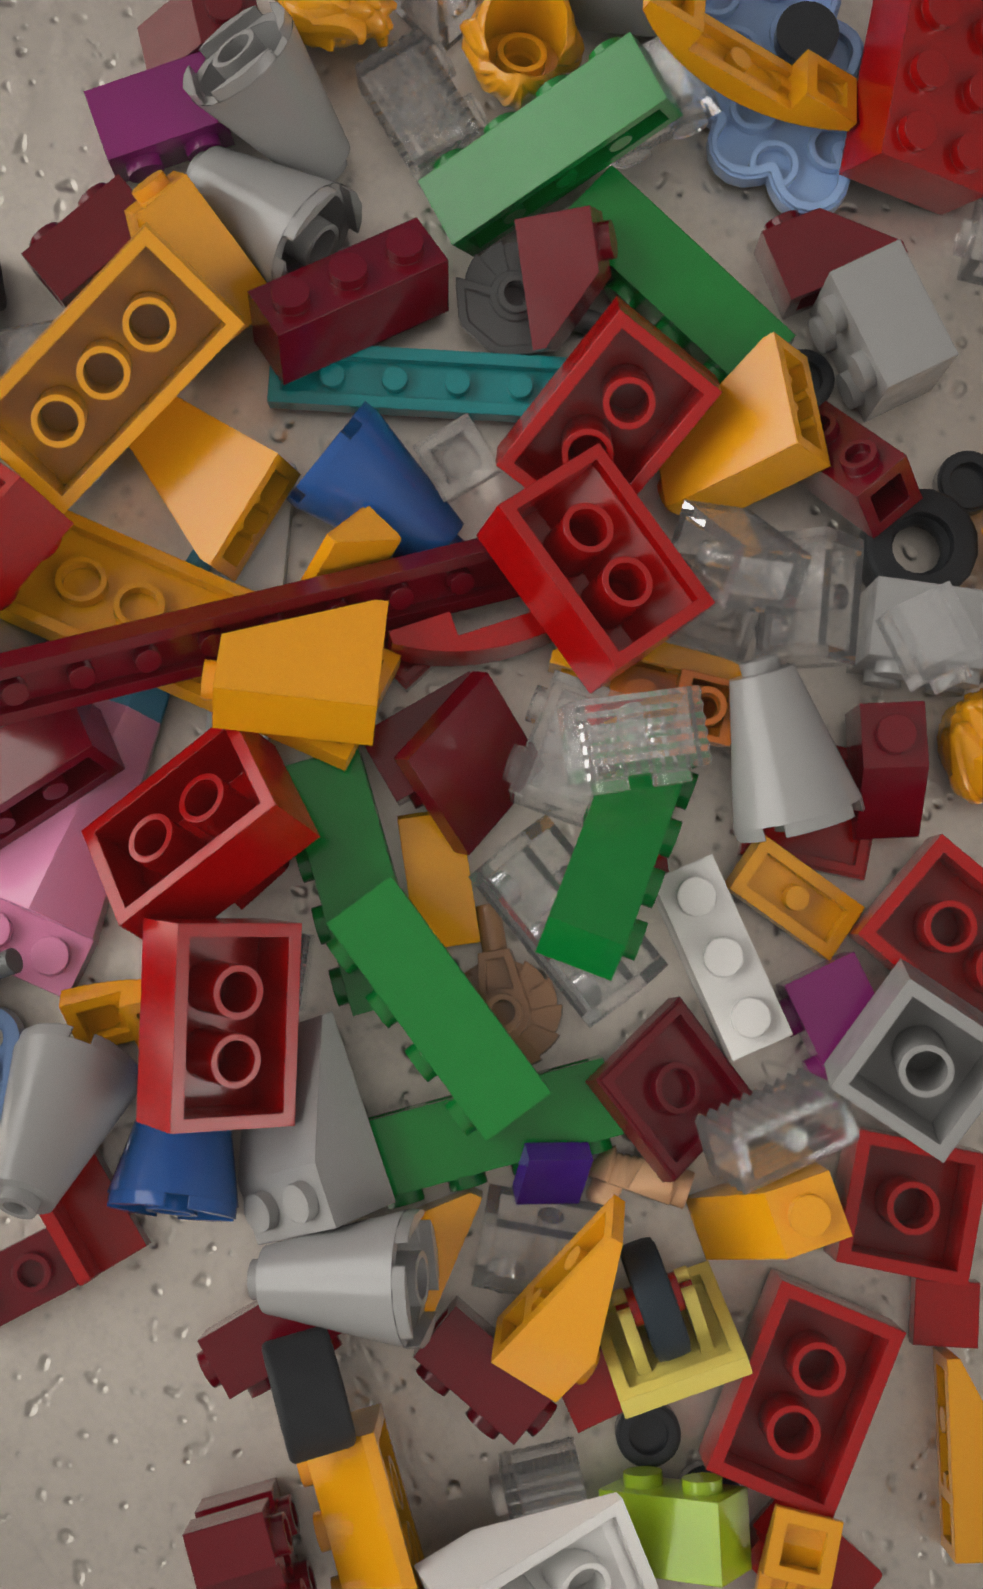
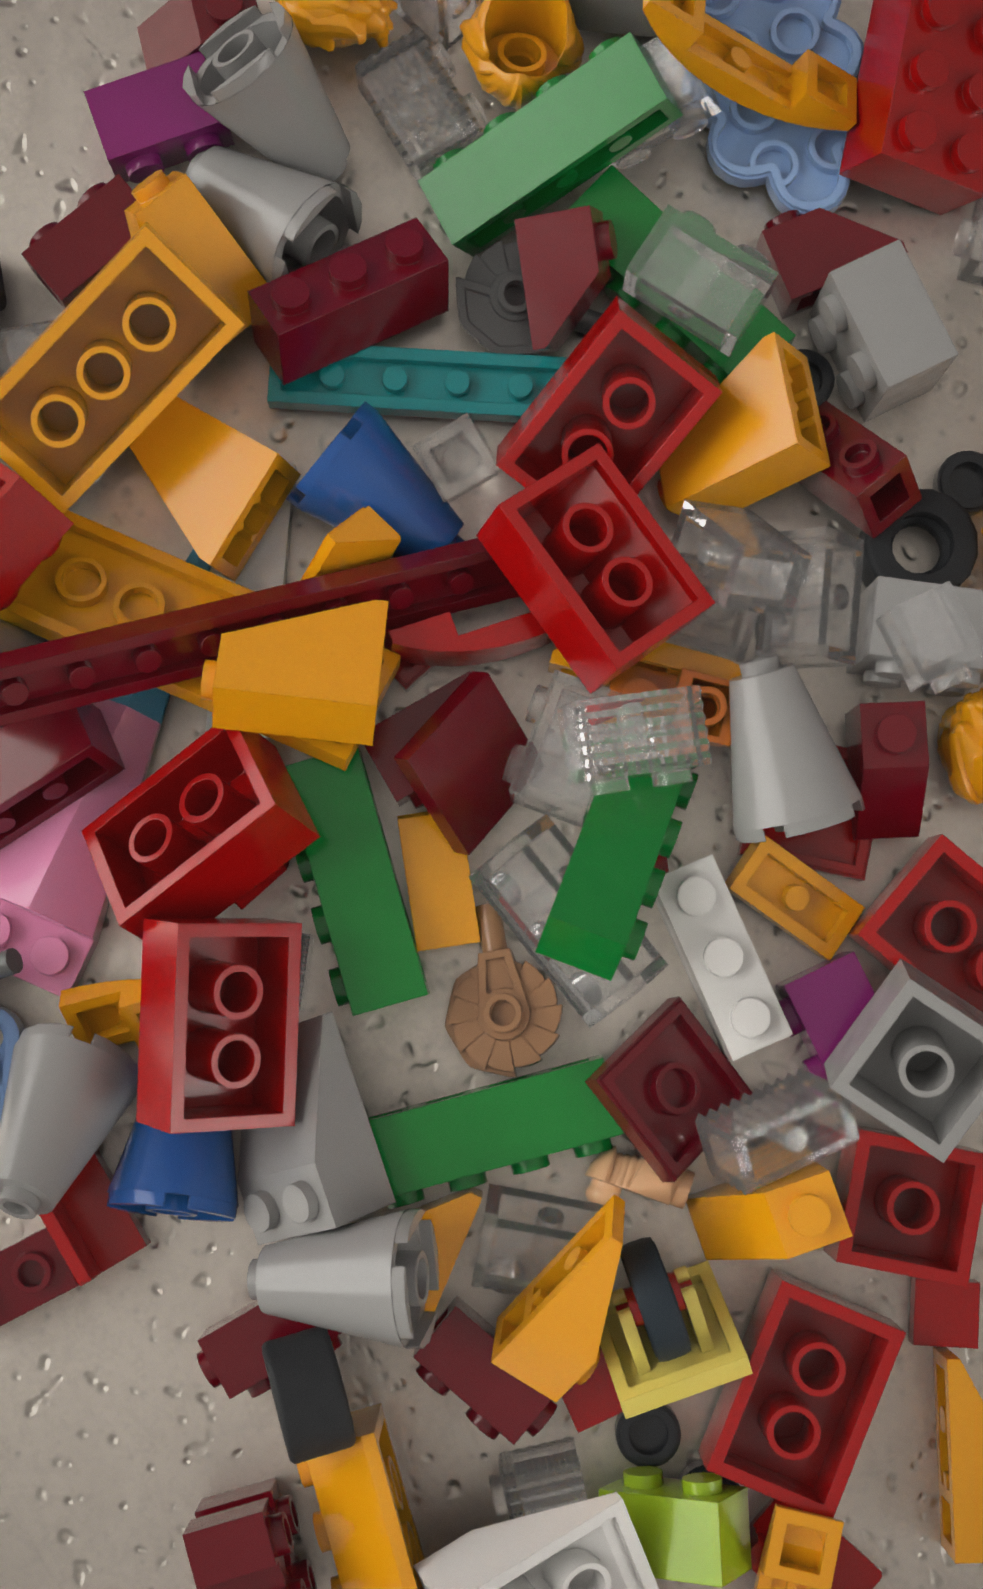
green brick [326,876,551,1142] -> none
dark purple tile [512,1142,593,1205] -> none
black tile [774,1,839,65] -> none
none -> clear brick [622,204,779,357]

